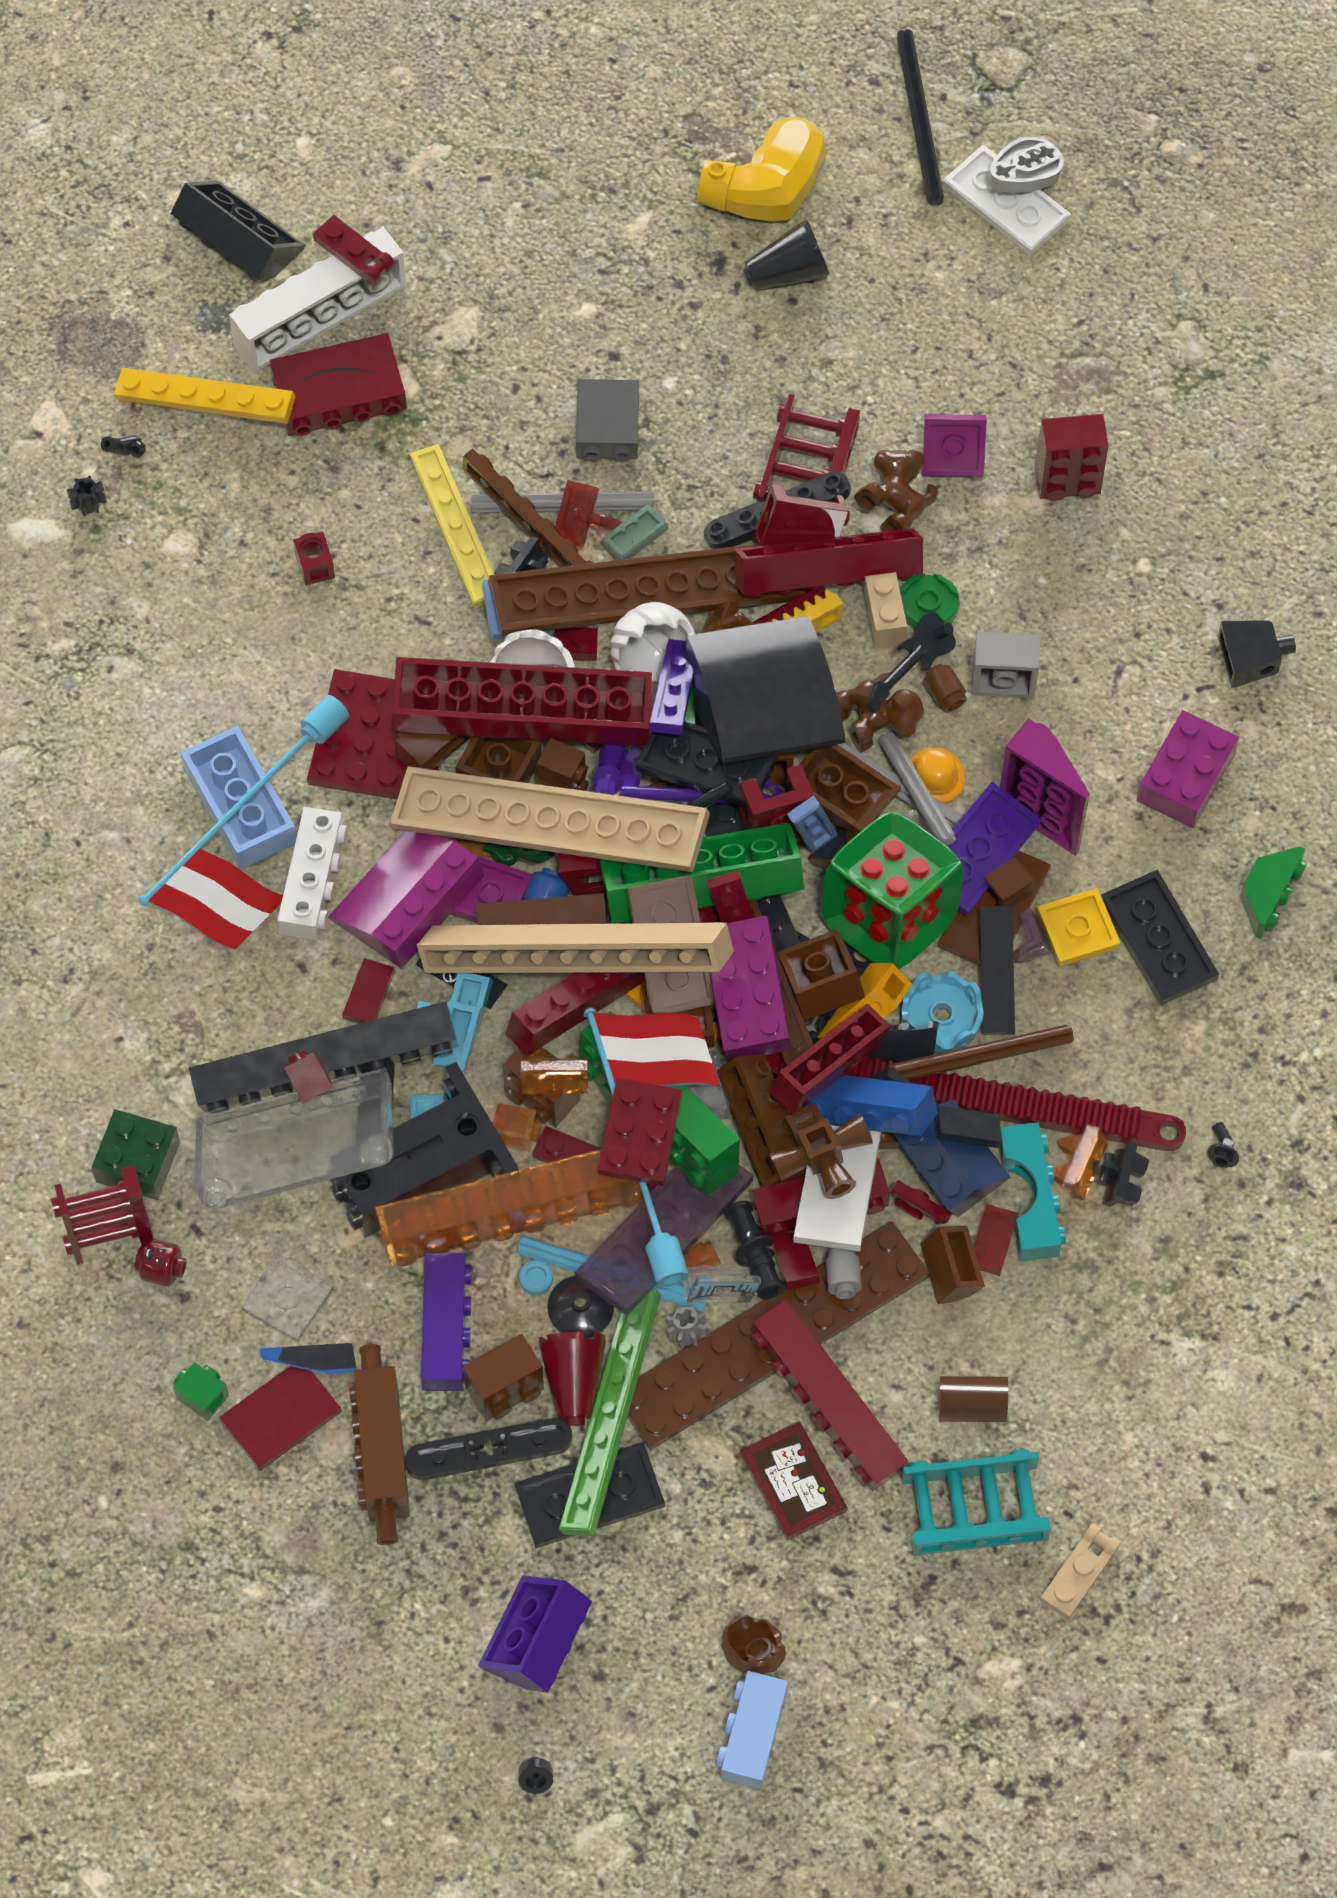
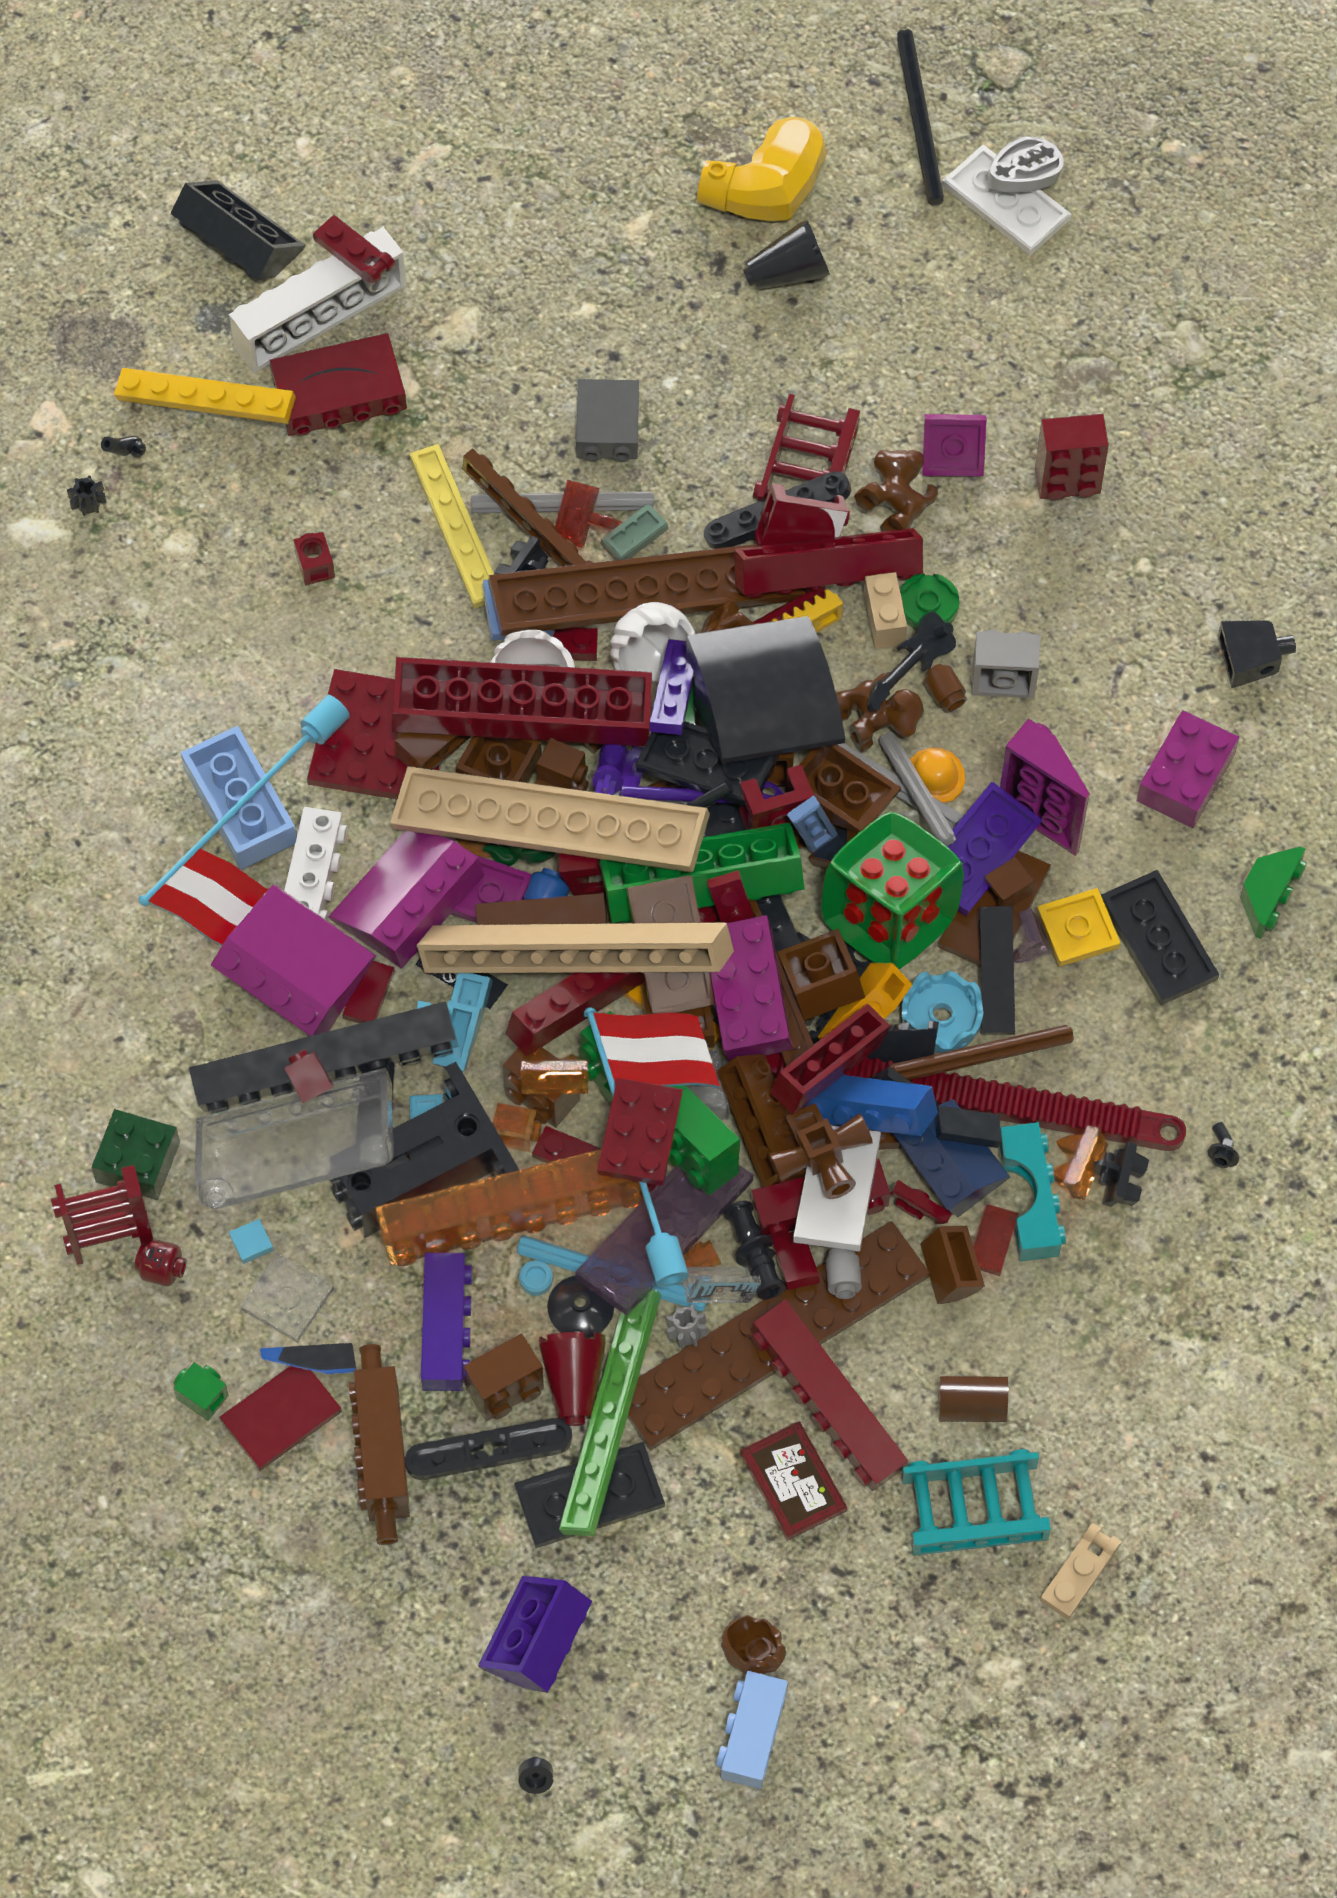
none -> magenta slope [211,884,377,1036]
none -> medium azure tile [229,1219,274,1264]

